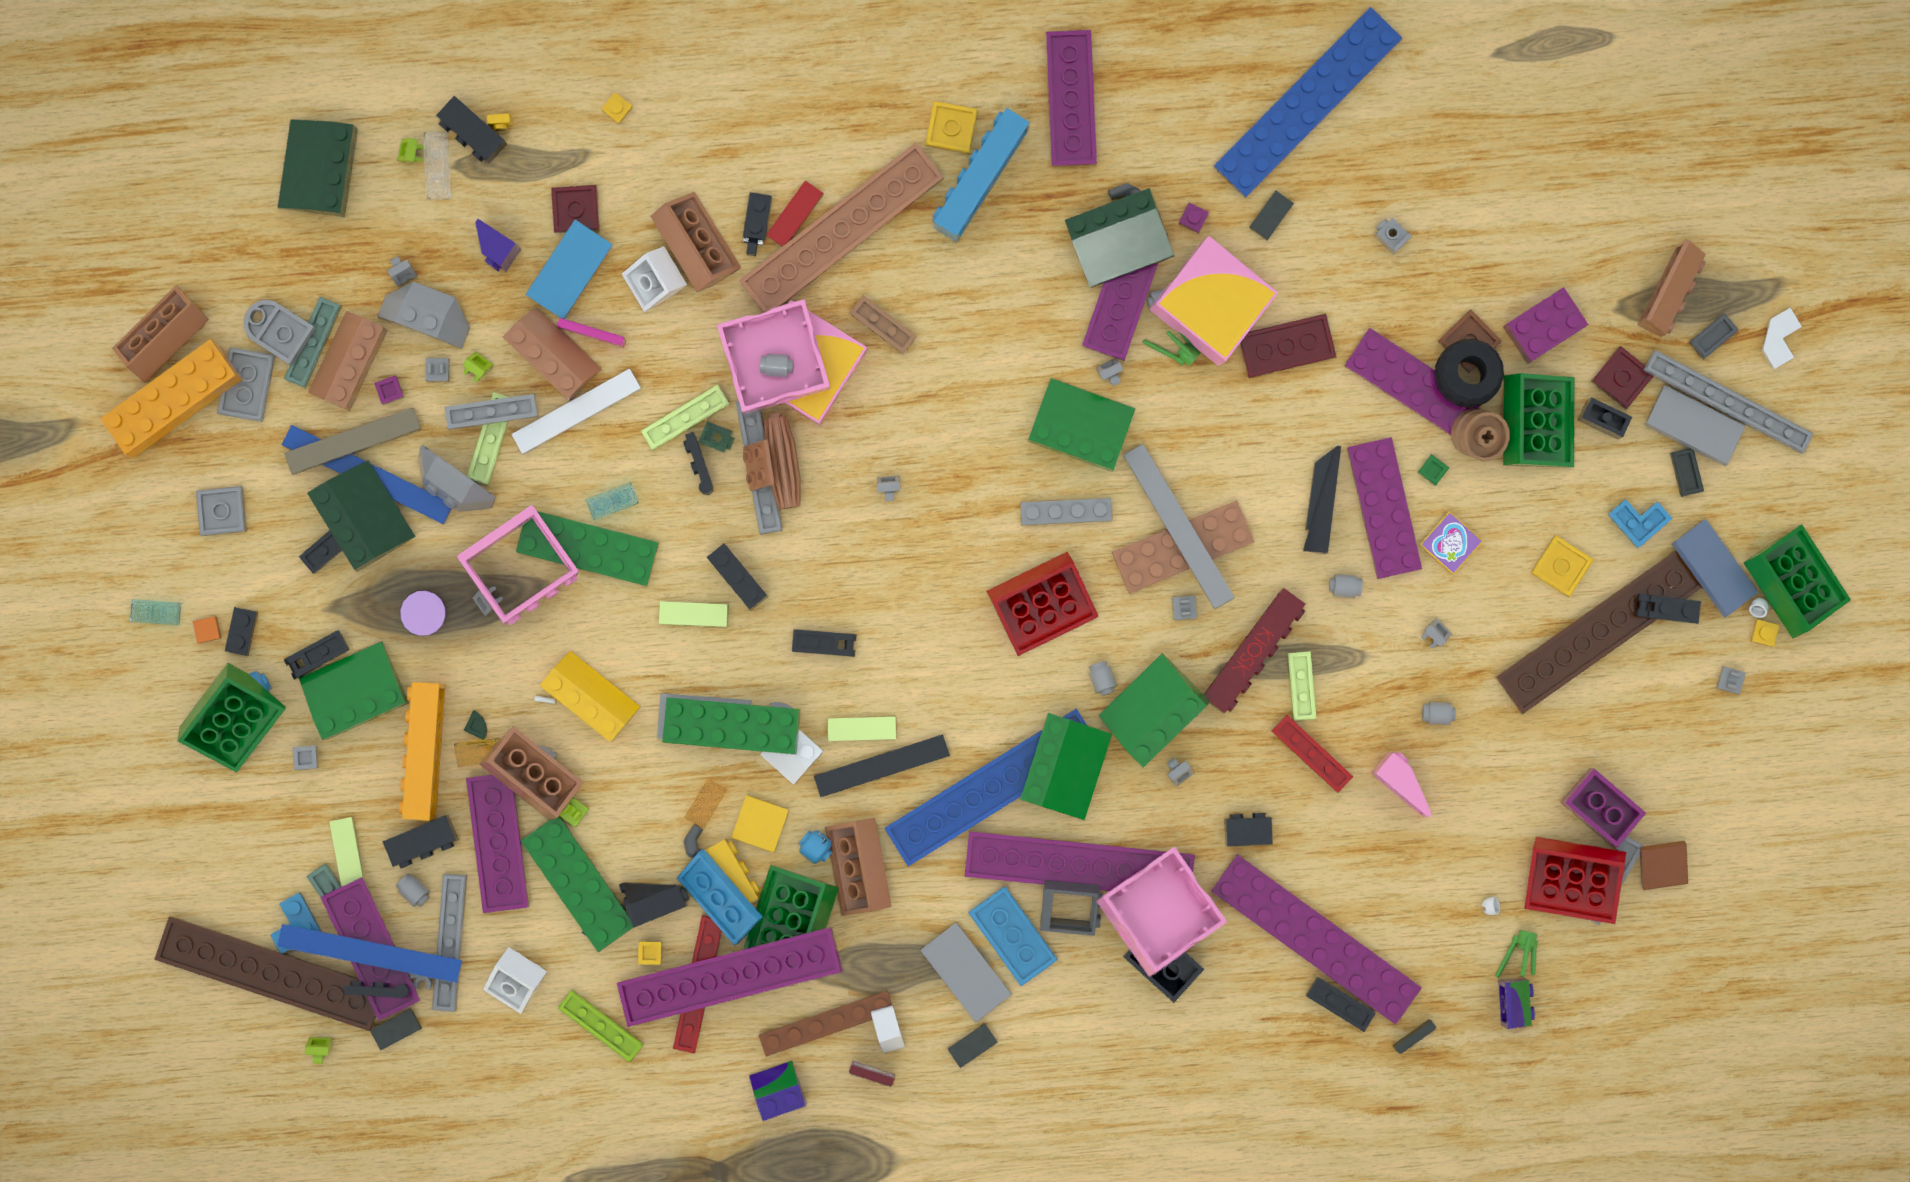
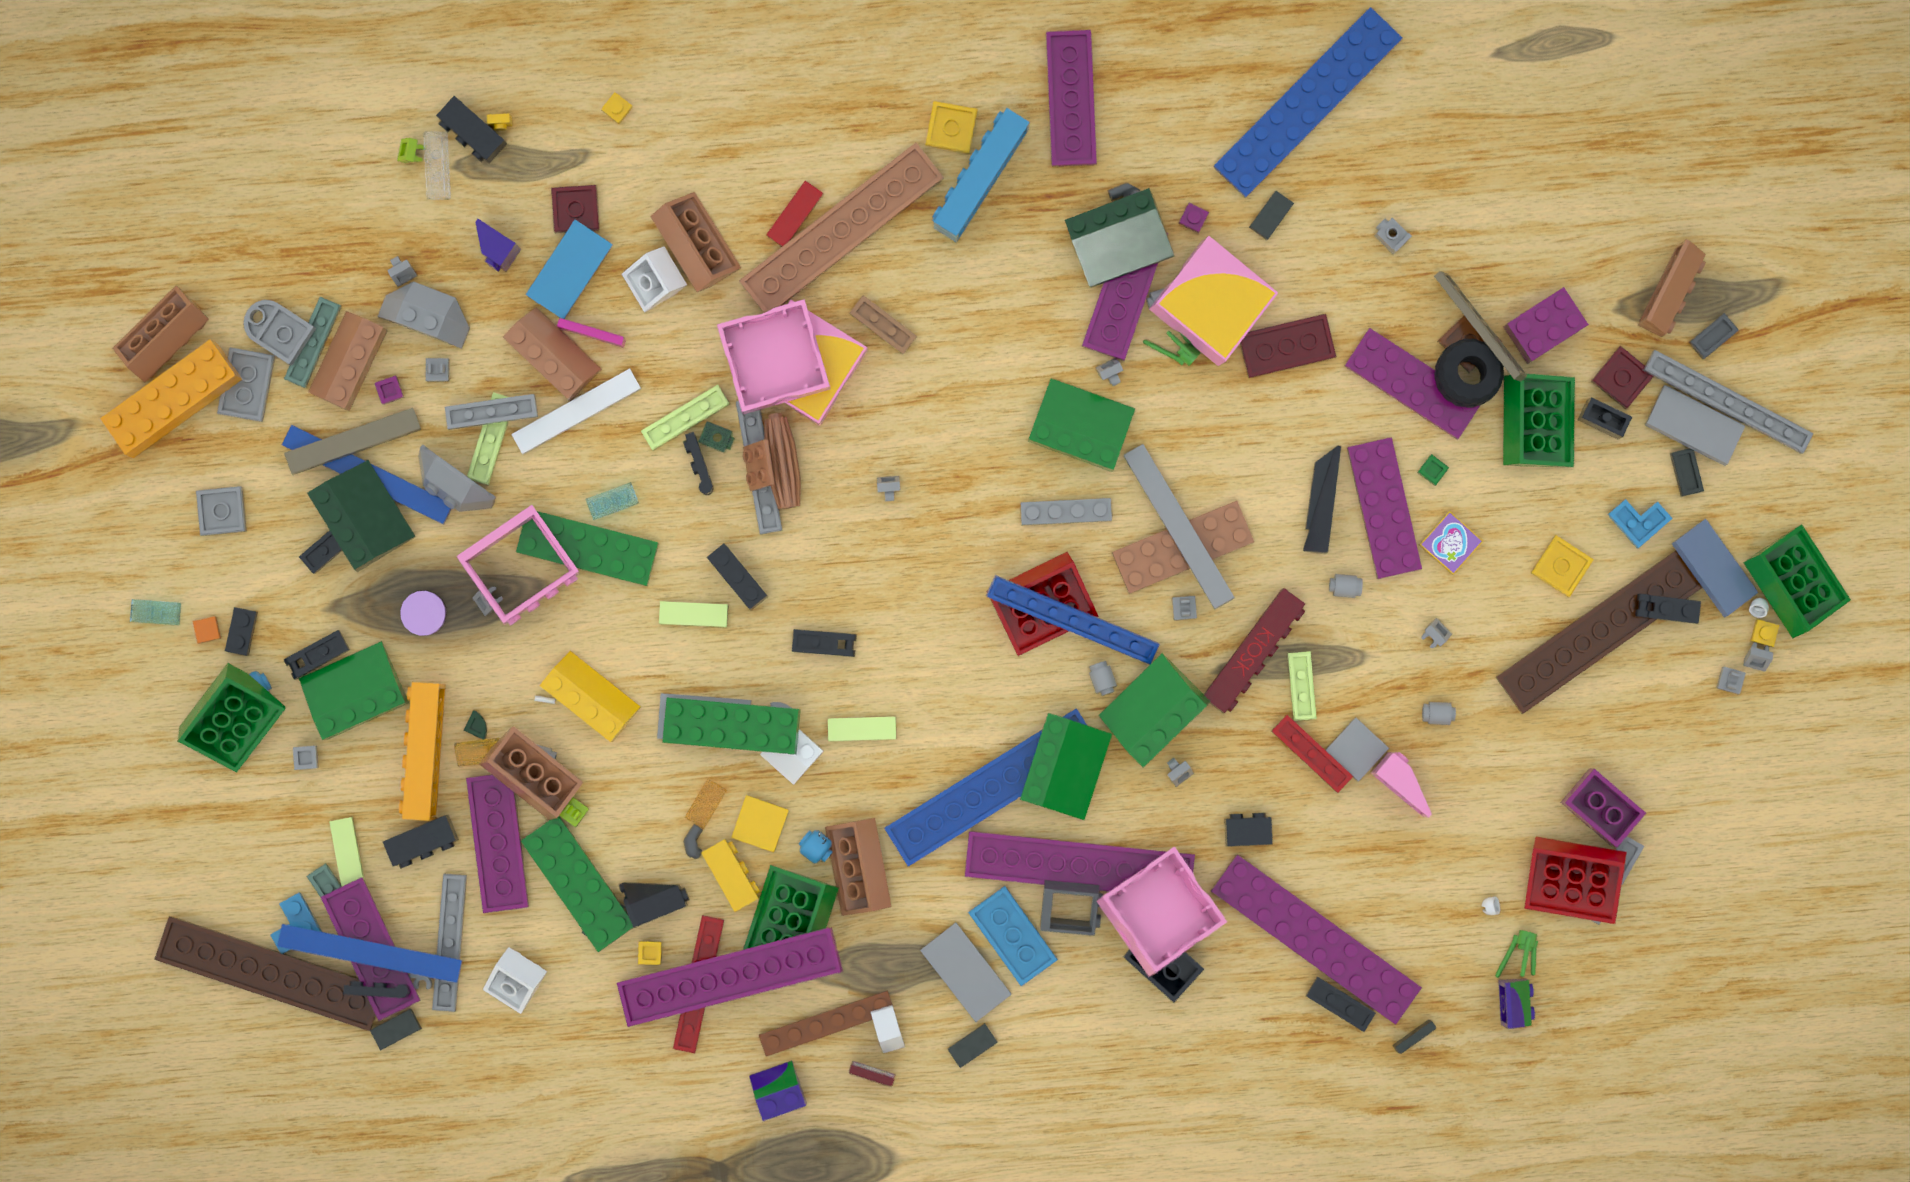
dark green slope [277,119,358,217] -> none
lime tile [305,1037,332,1064] -> none
light grey brick [396,873,430,907] -> none
lime tile [463,352,494,382] -> none
lime tile [558,990,644,1063] -> none
dark azure tile [677,849,762,946] -> none
black hinge [743,192,772,256] -> none
light grey brick [760,353,794,378] -> none
black tile [814,734,950,797] -> none
medium nougat wheel [1451,408,1510,461] -> none
dark orange tile [1640,841,1688,890] -> none
white tile [1762,308,1802,369] -> none
none -> blue tile [986,575,1160,664]
none -> light grey tile [1325,717,1389,781]
none -> dark tan tile [1434,271,1527,381]
none -> light grey tile [1743,642,1773,672]

